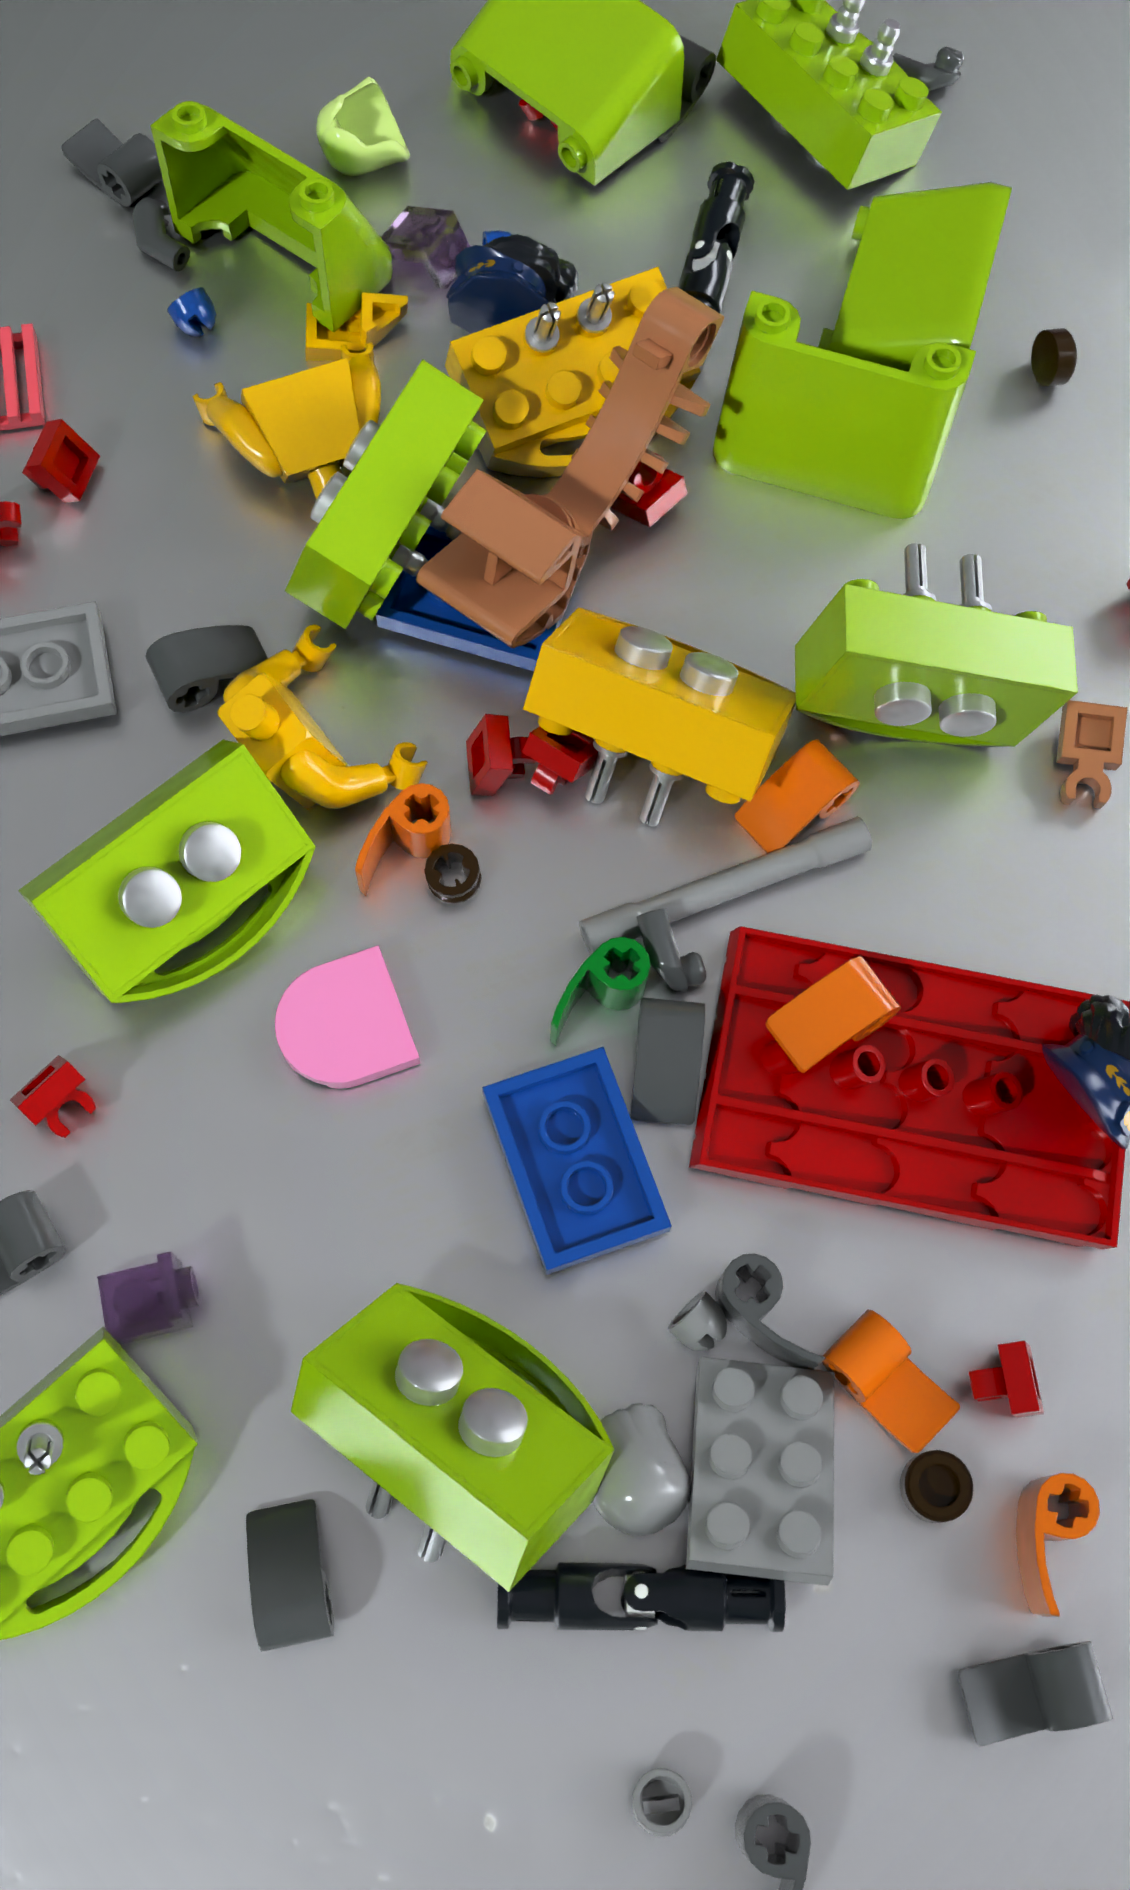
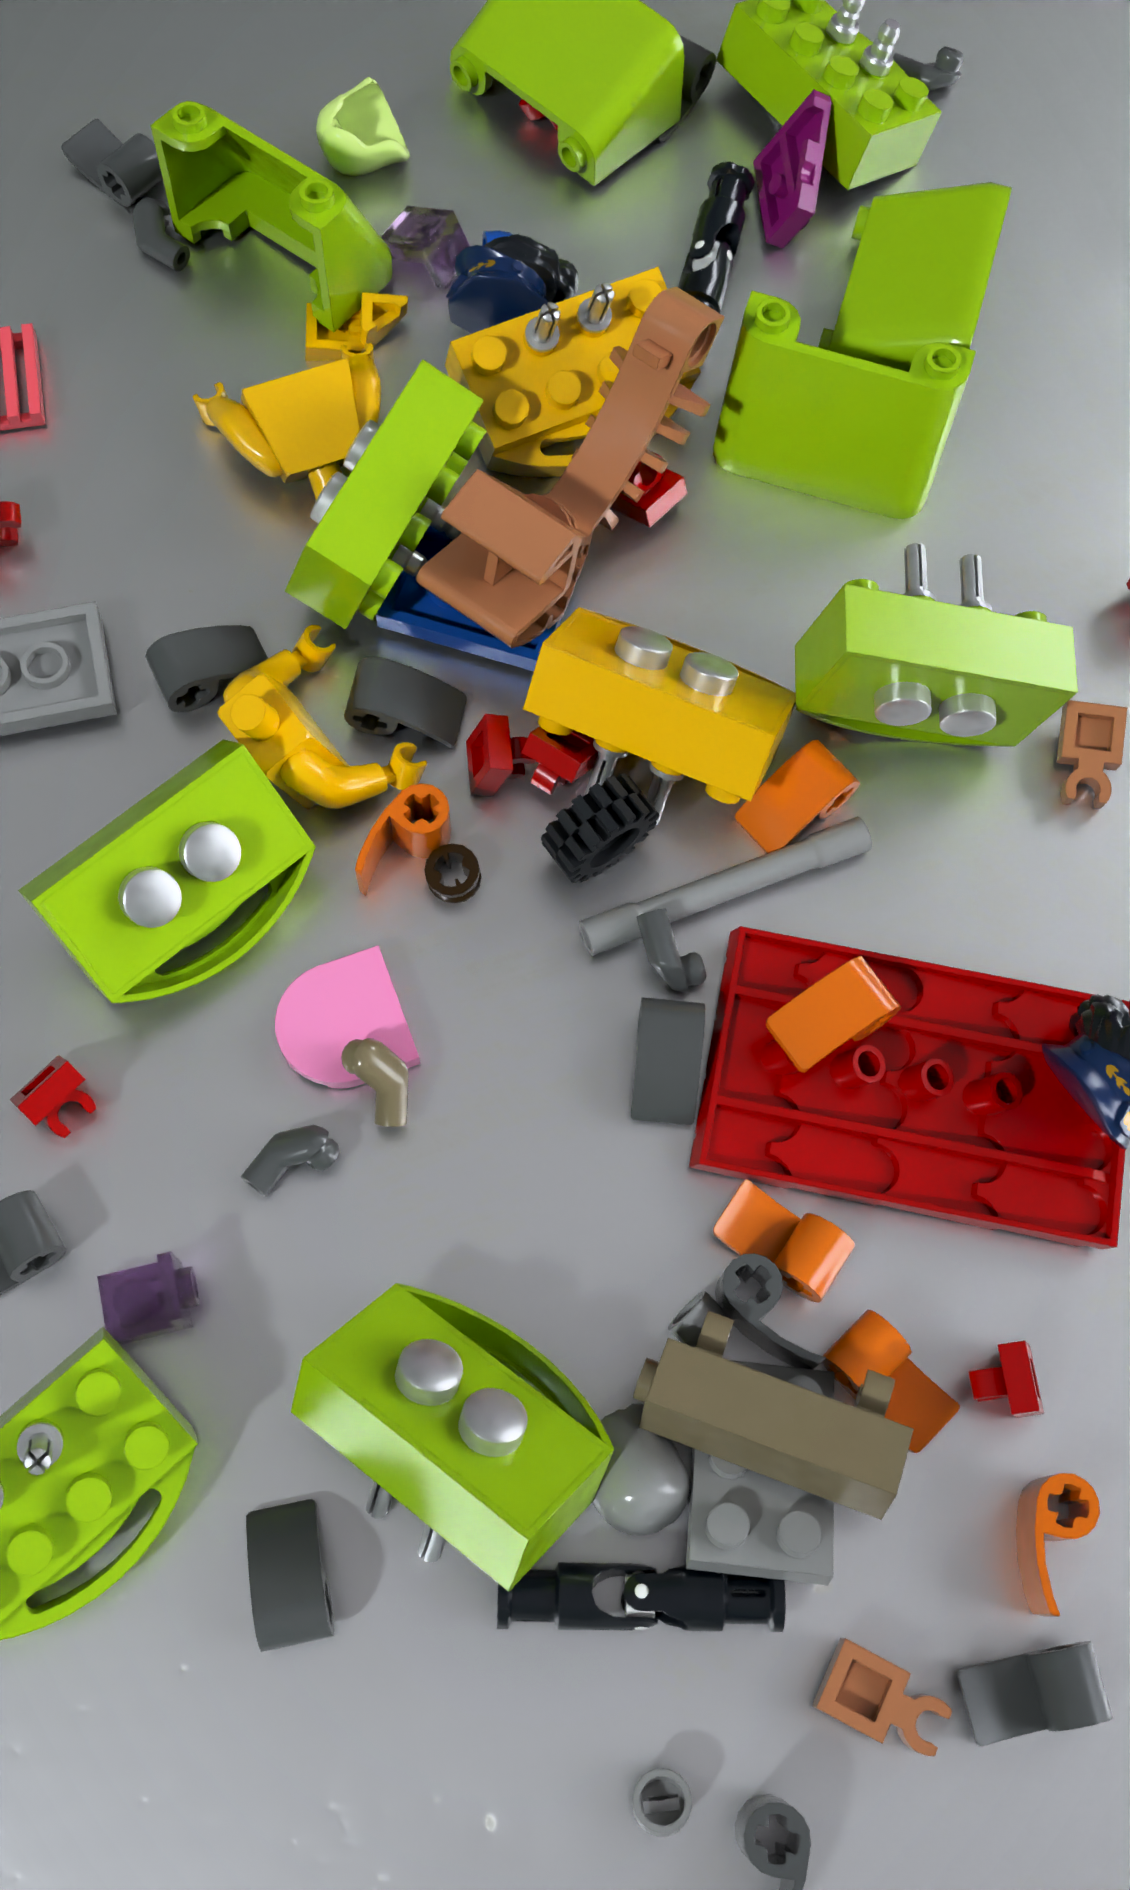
red tile [22,419,100,503] -> none
blue hinge [167,287,216,337] -> none
blue plate [482,1047,672,1275] -> none
green panel [550,937,651,1047] -> none
dark brown tile [900,1450,973,1523] -> none
dark brown tile [1031,328,1077,387] -> none
none -> dark grey arm [240,1124,339,1196]
none -> dark tan arm [341,1038,409,1127]
none -> dark grey panel [344,657,467,749]
none -> black tyre [541,774,660,883]
none -> dark tan brick [633,1311,914,1520]
none -> orange panel [713,1179,855,1303]
none -> magenta wing [753,90,832,249]
none -> nougat plate [812,1638,952,1756]

